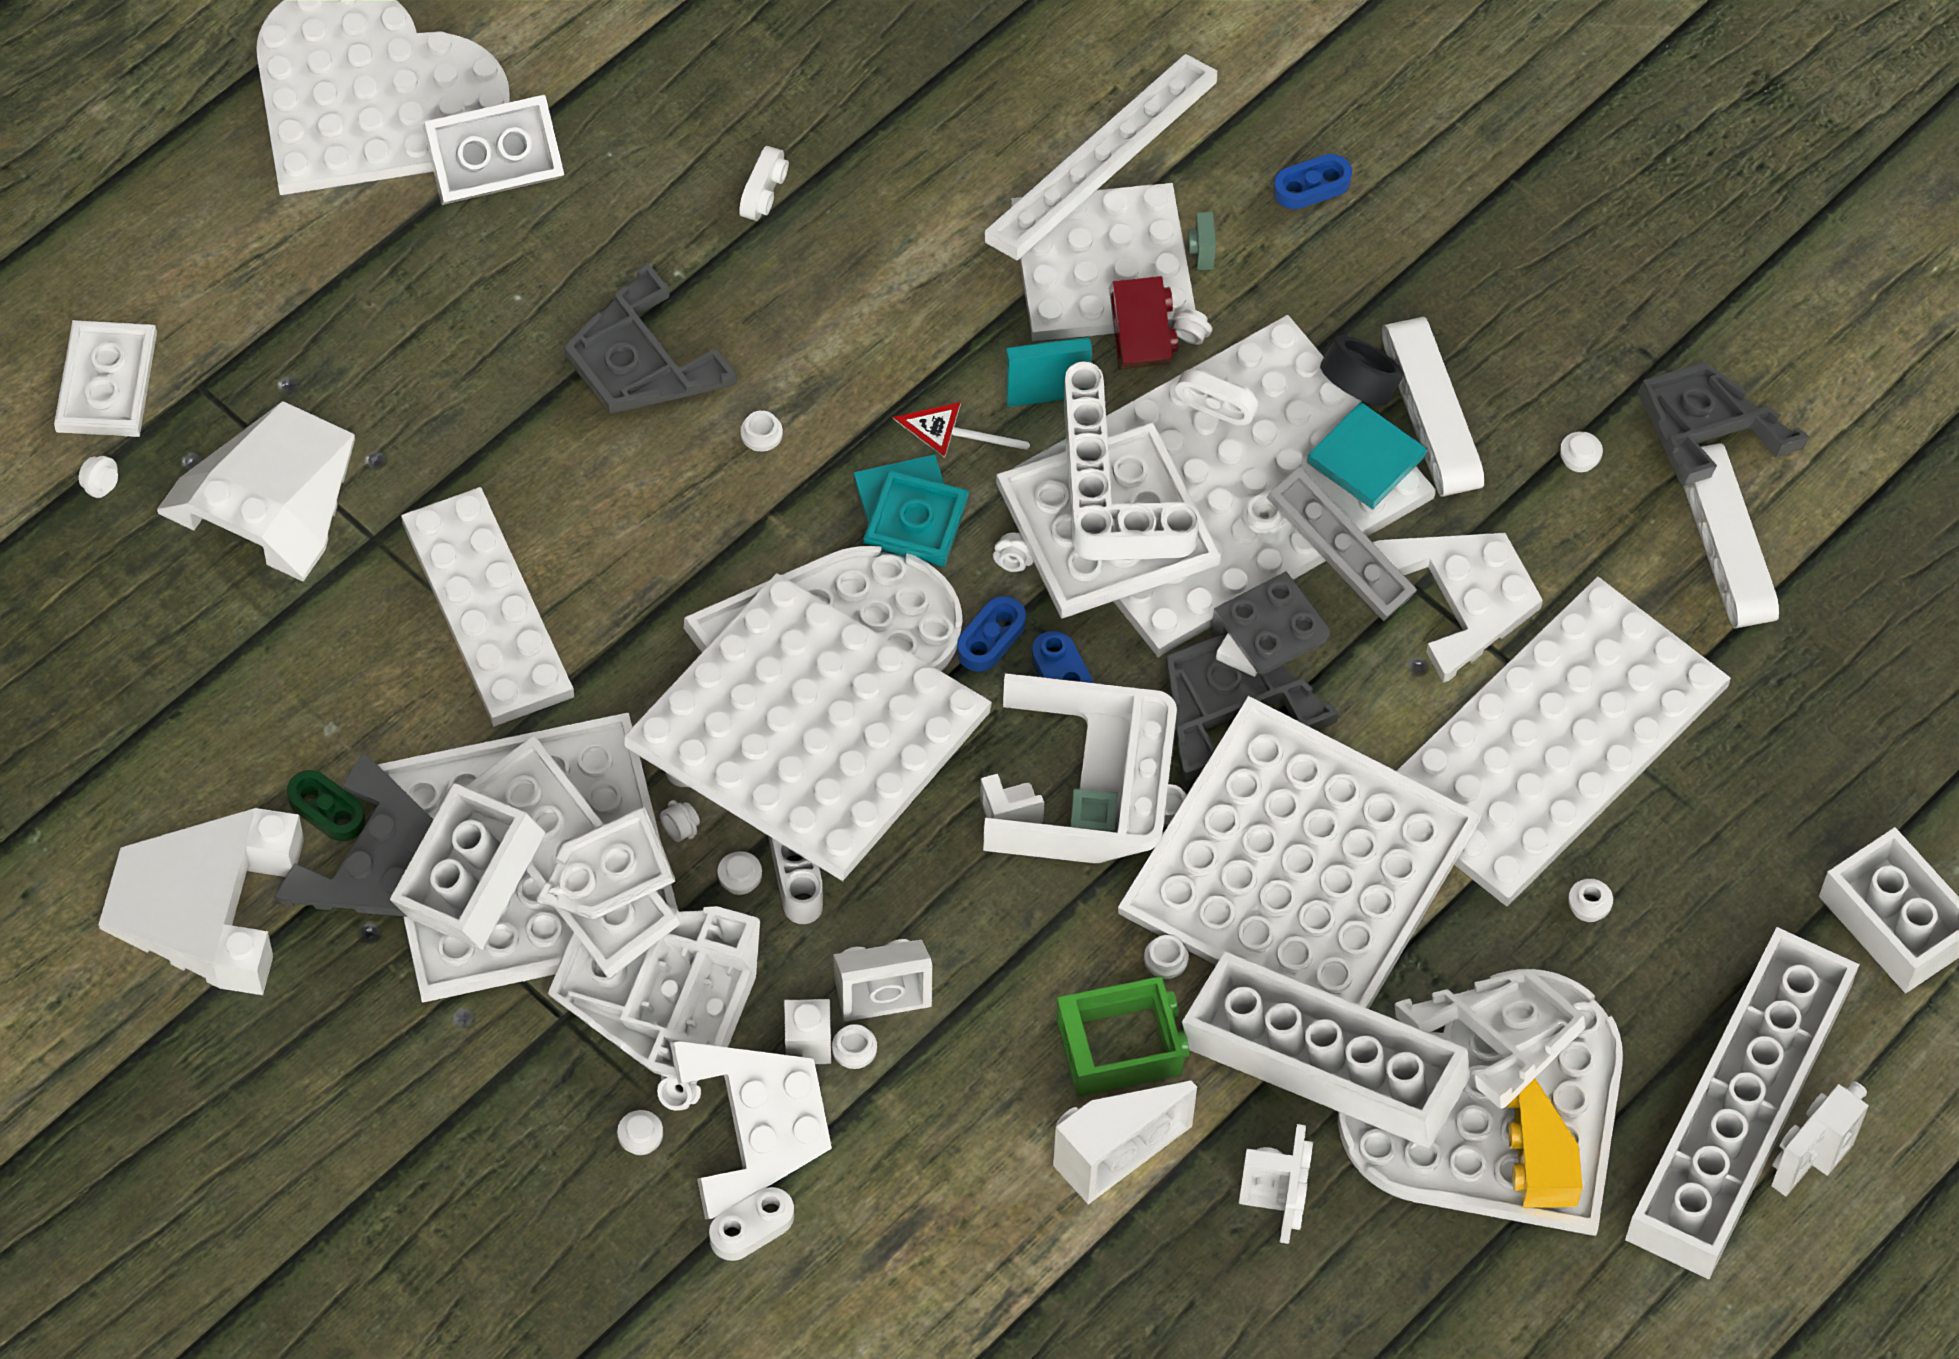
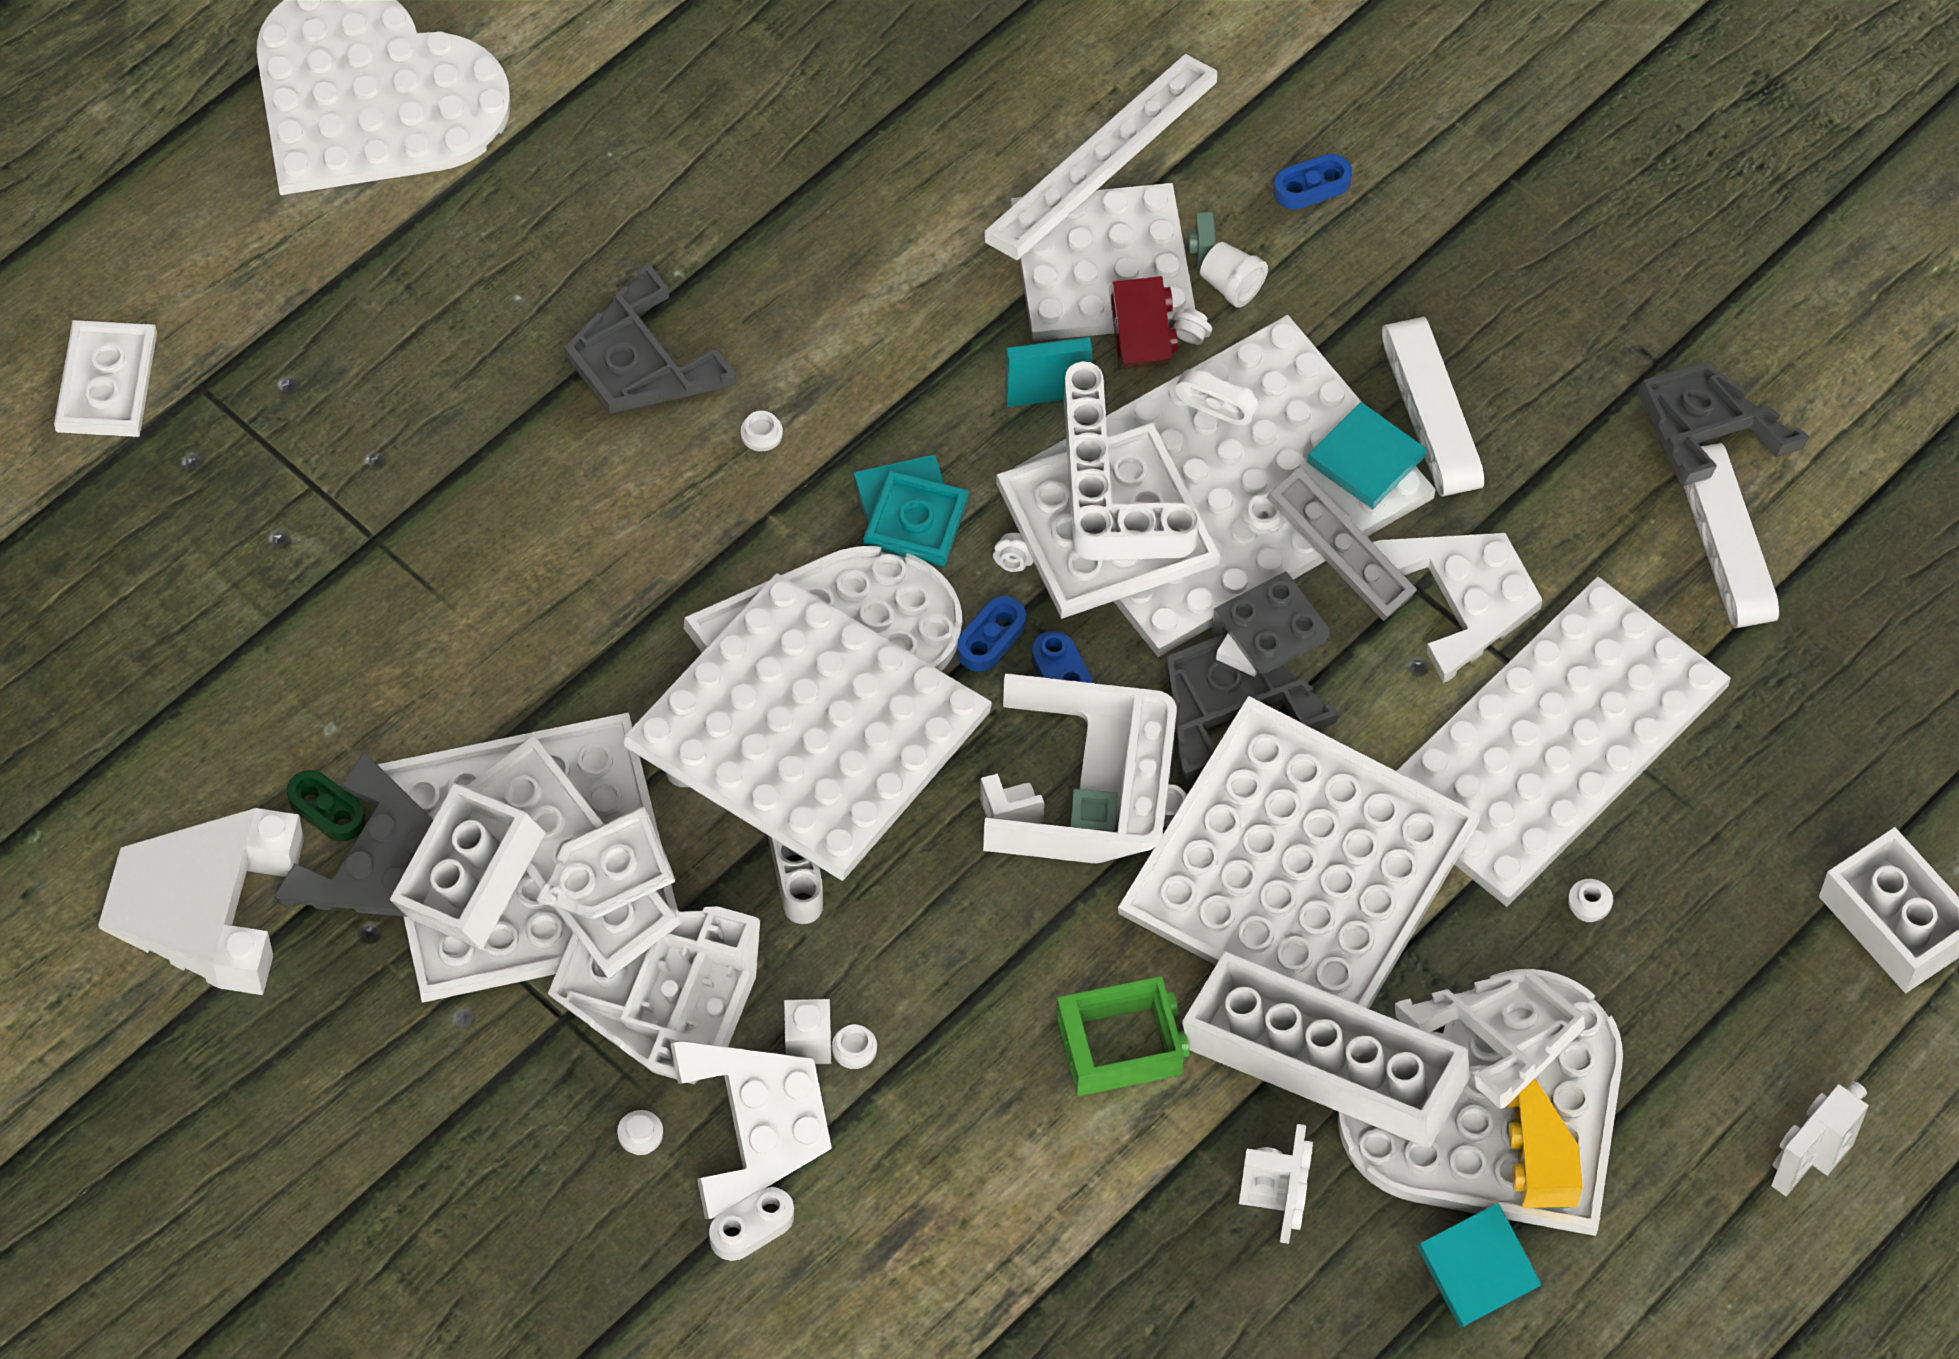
white plate [79,456,118,498] -> none
white wedge [157,401,355,581] -> none
white plate [401,487,574,727] -> none
white brick [422,95,564,205] -> none
white plate [657,1075,701,1110] -> none
white plate [660,800,700,842] -> none
white plate [718,851,762,895] -> none
white plate [739,146,789,221] -> none
white slope [833,939,932,1022] -> none
piece [892,402,1030,458] -> none
white slope [1053,1081,1197,1204] -> none
white plate [1144,935,1189,979] -> none
black tyre [1320,335,1404,406] -> none
white plate [1560,432,1603,472] -> none
white brick [1625,927,1860,1280] -> none
none -> white piece [1200,242,1268,308]
none -> teal tile [1416,1203,1542,1328]

